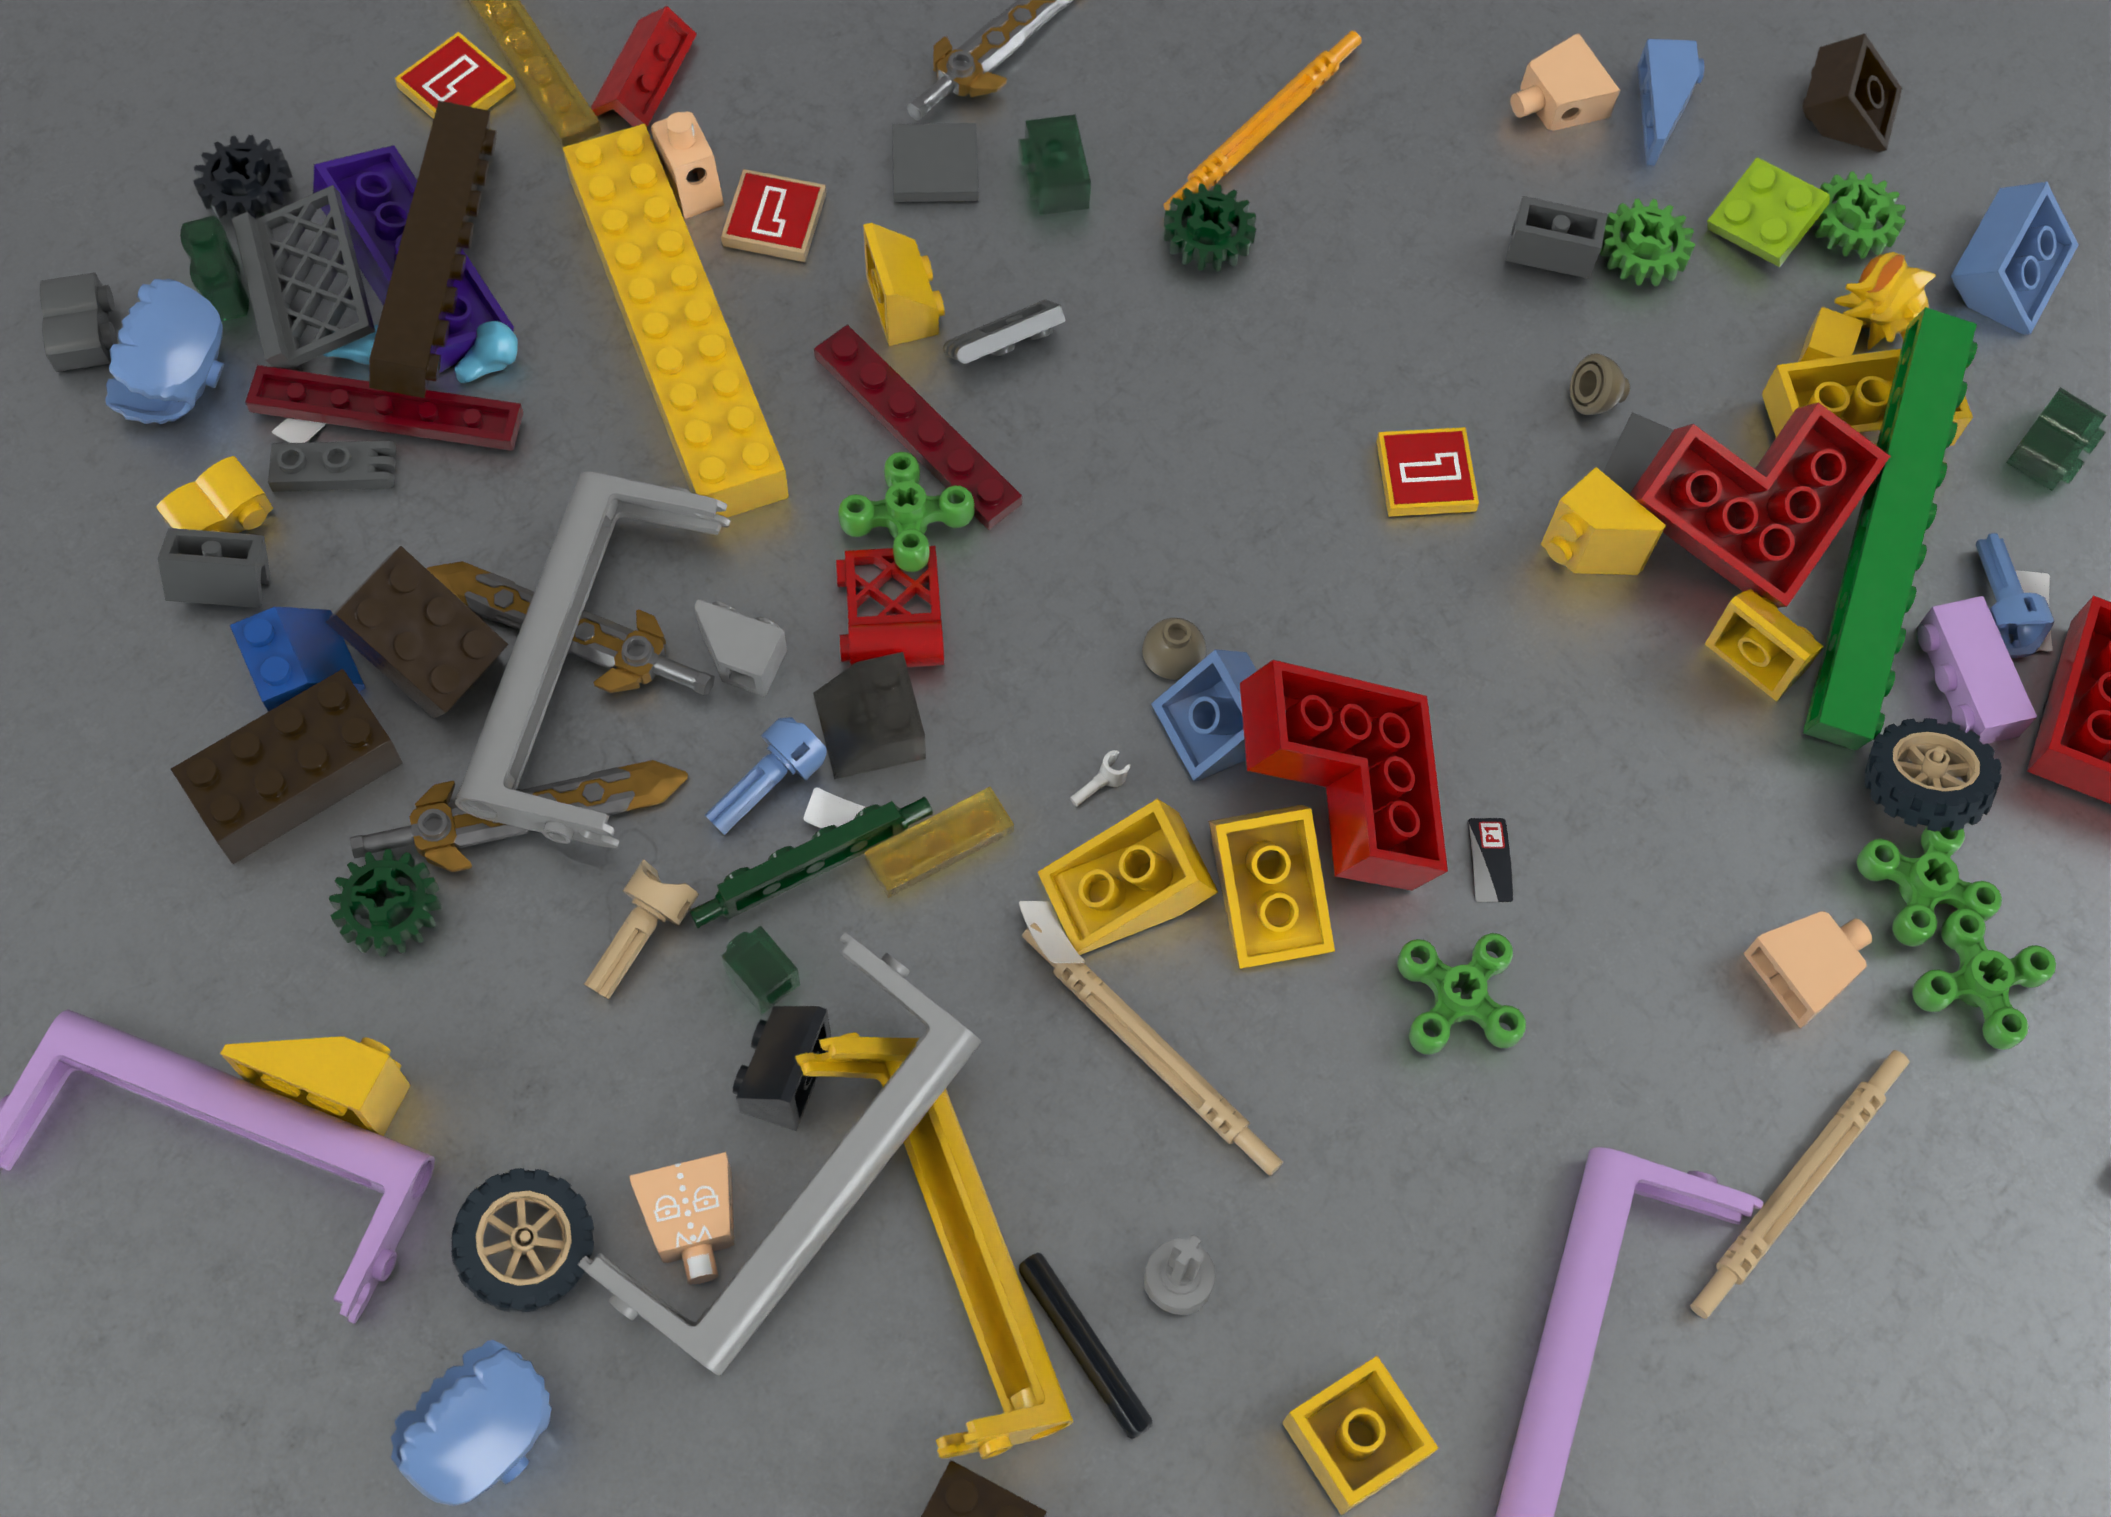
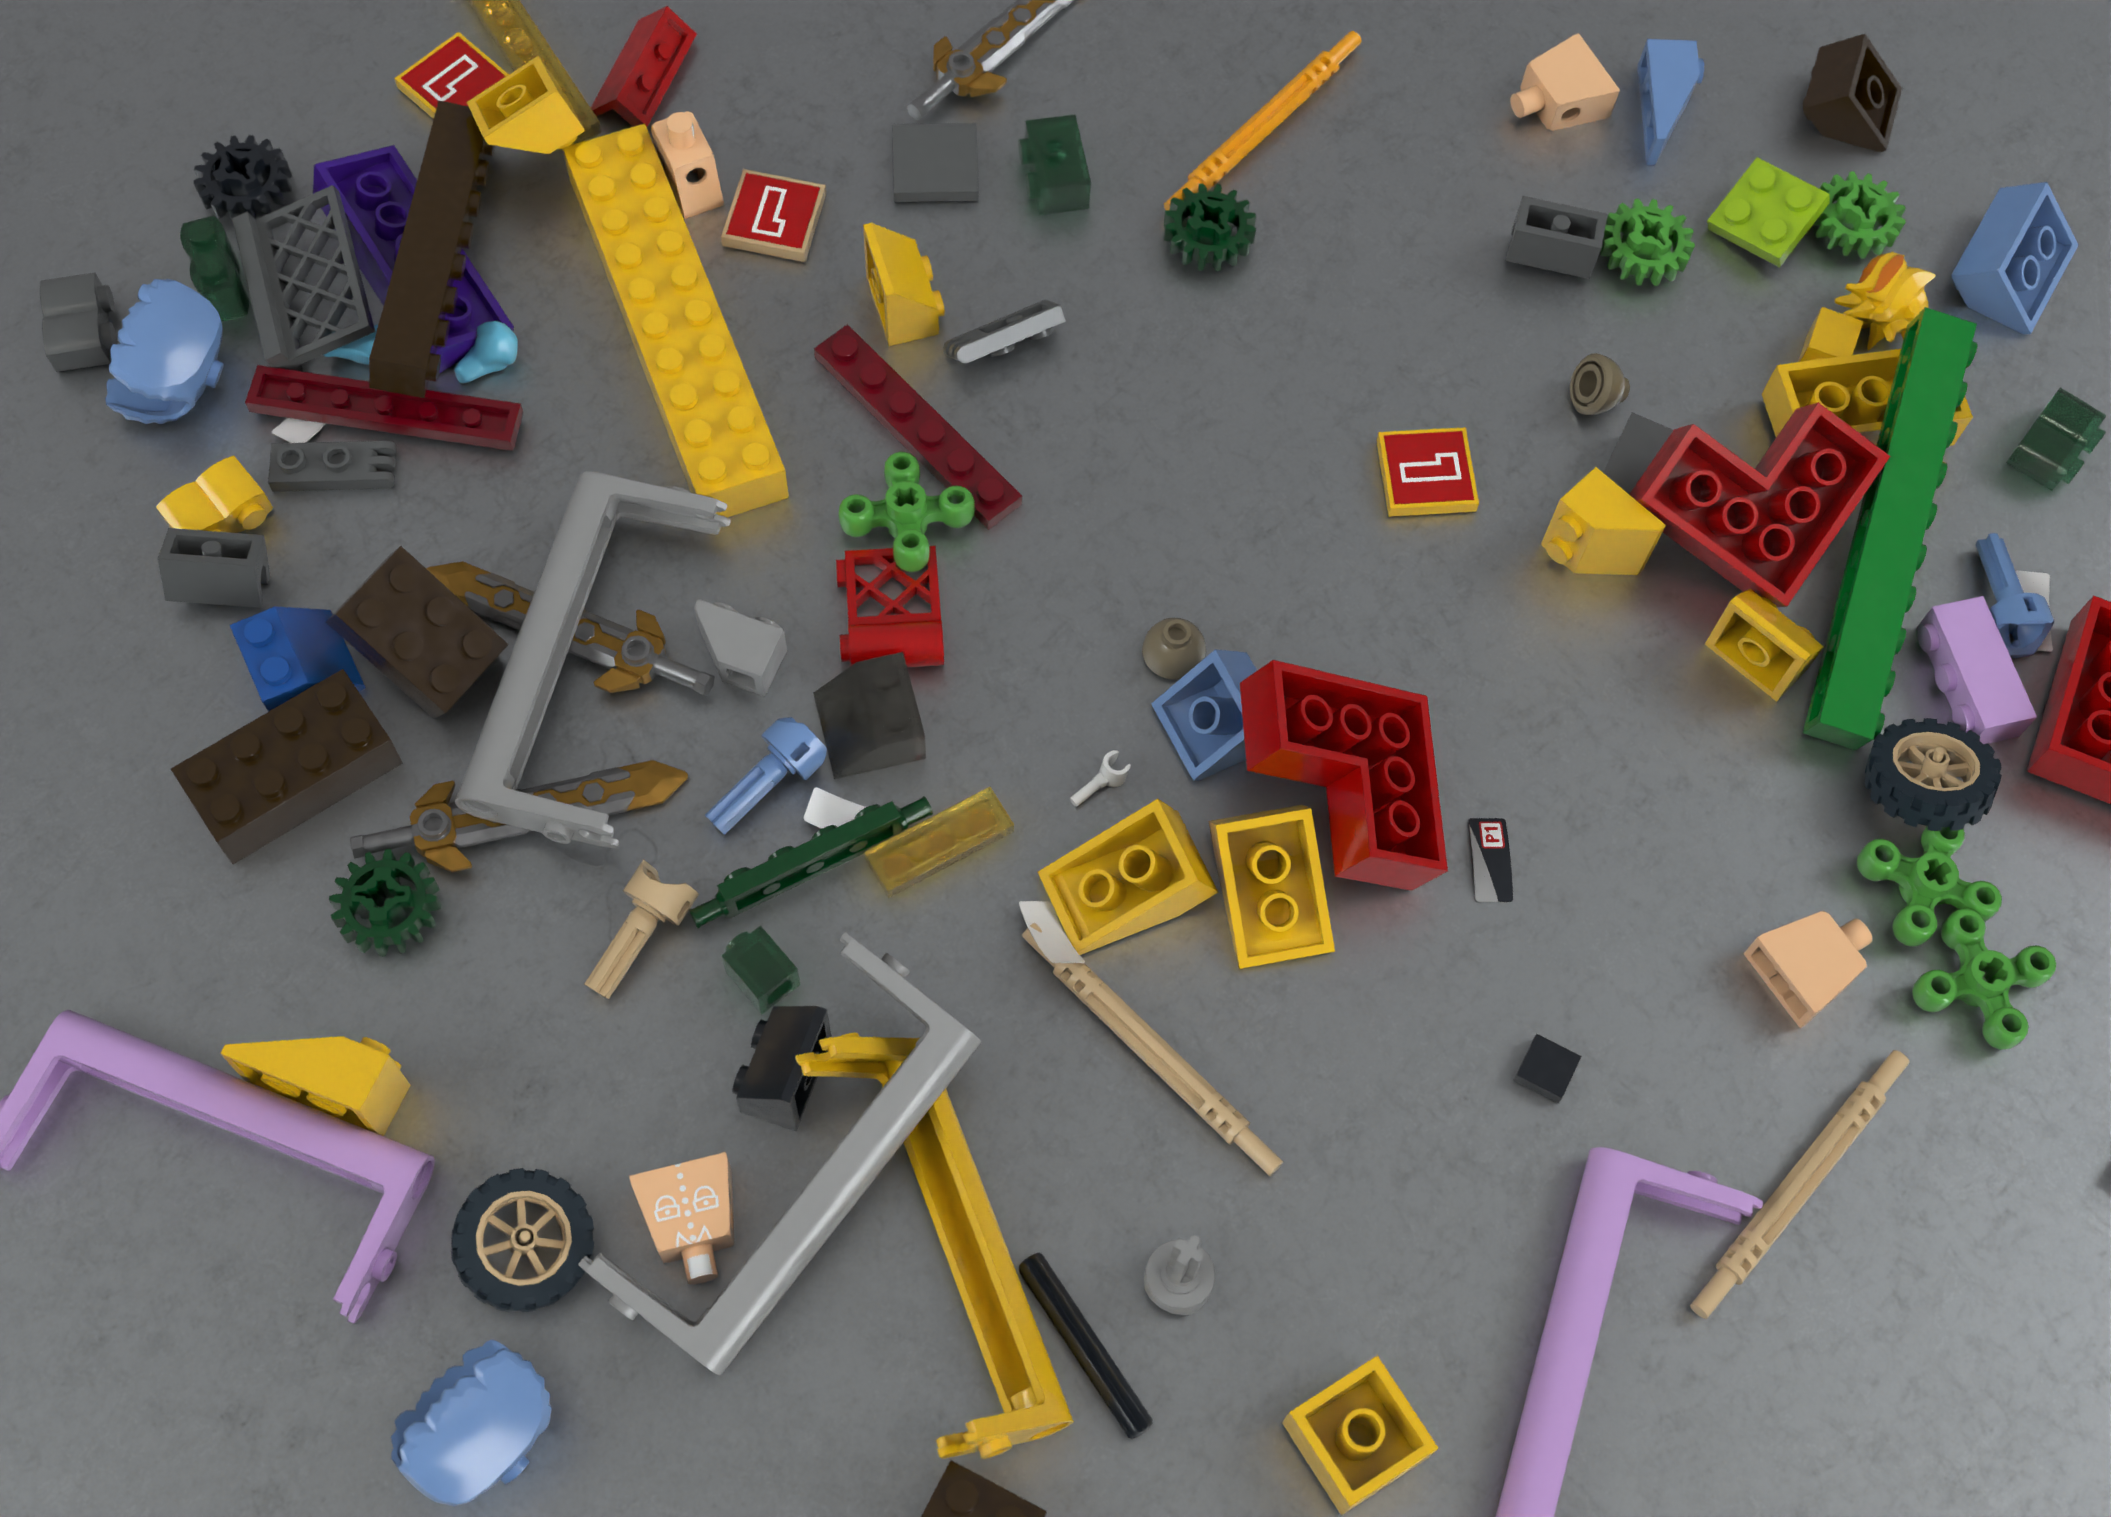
bright green gear [1397,933,1526,1055] -> none
none -> yellow slope [467,56,585,154]
none -> black tile [1514,1034,1582,1103]

